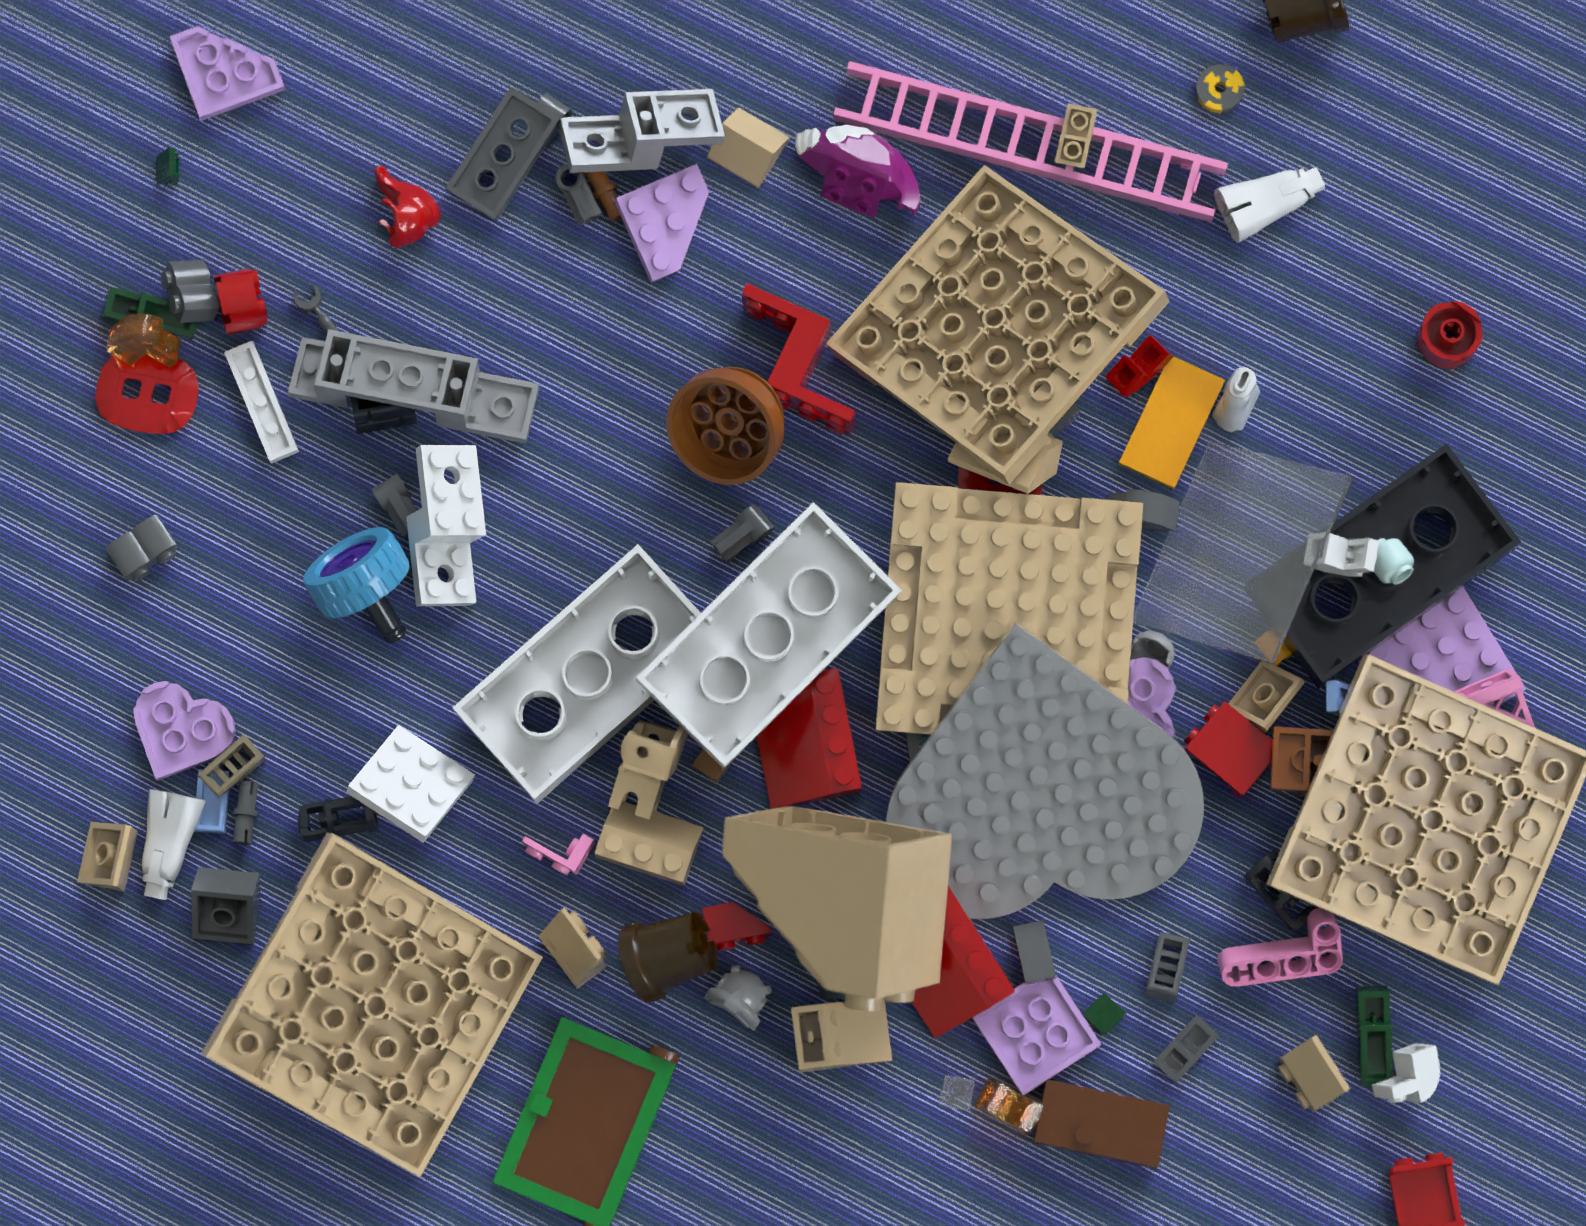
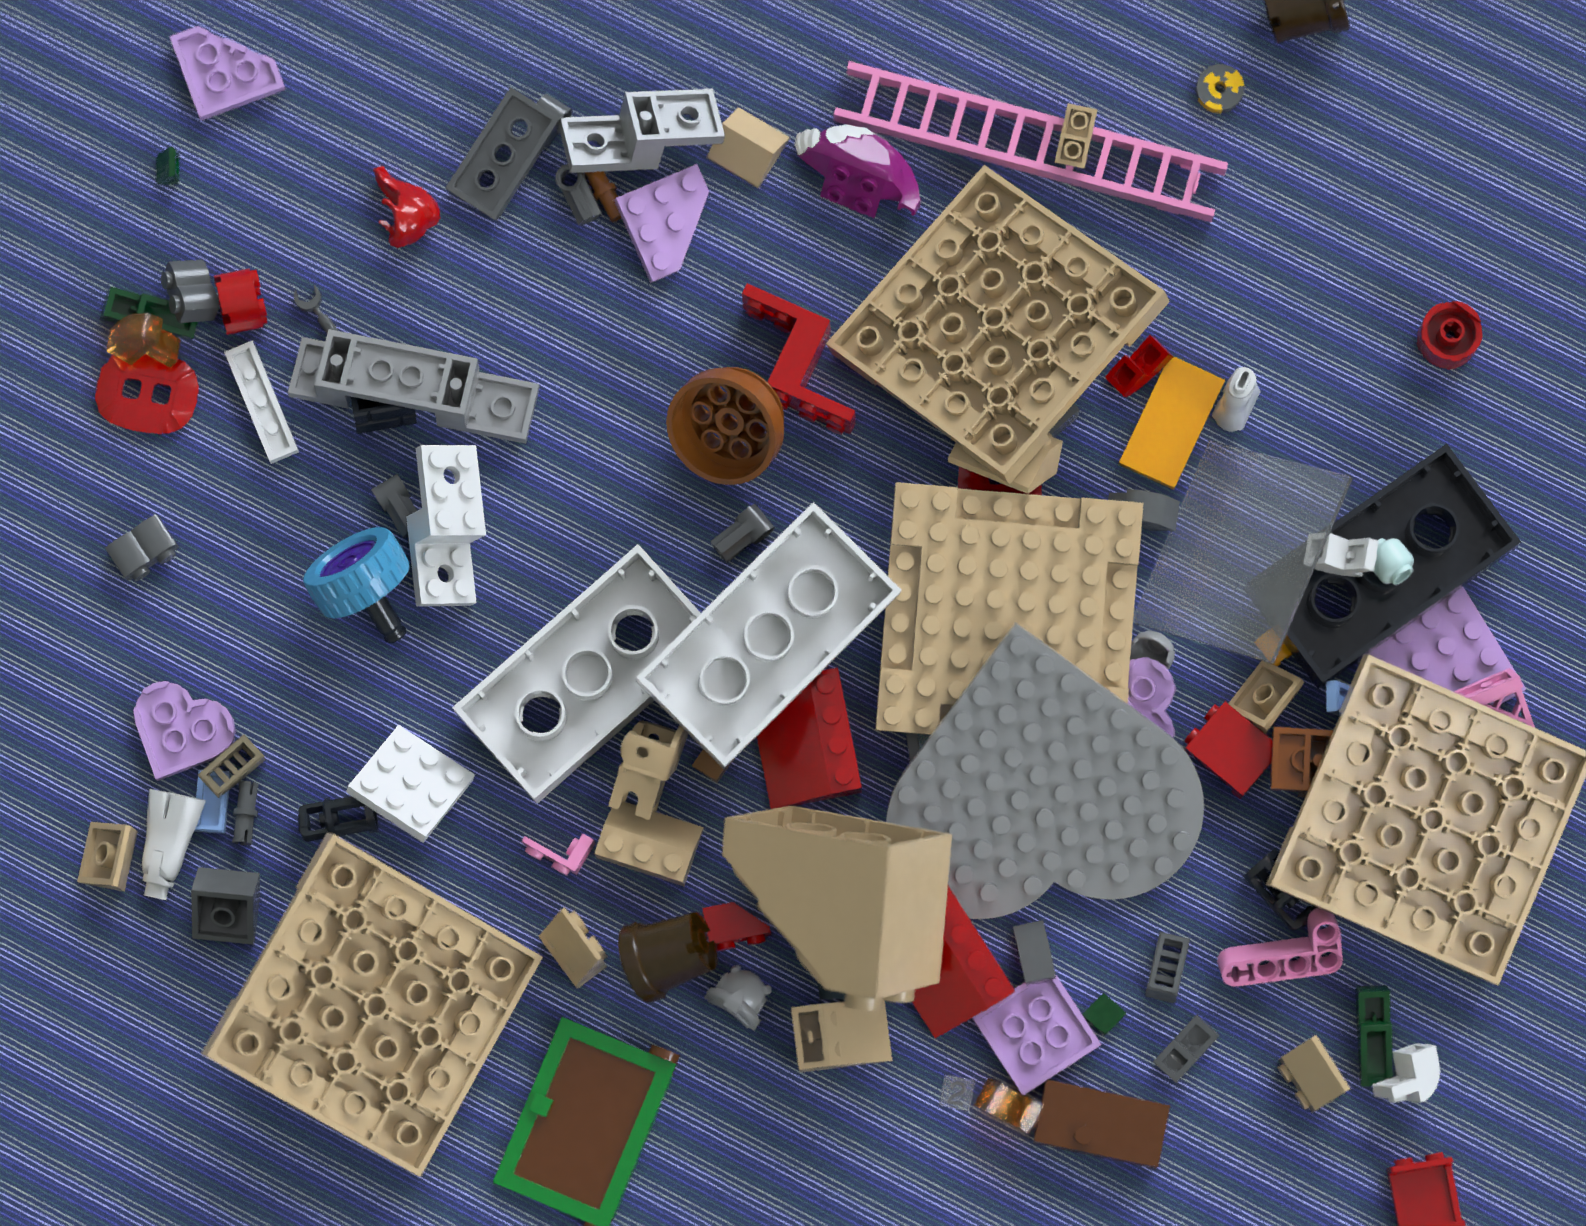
white piece [1214,167,1325,243] -> none

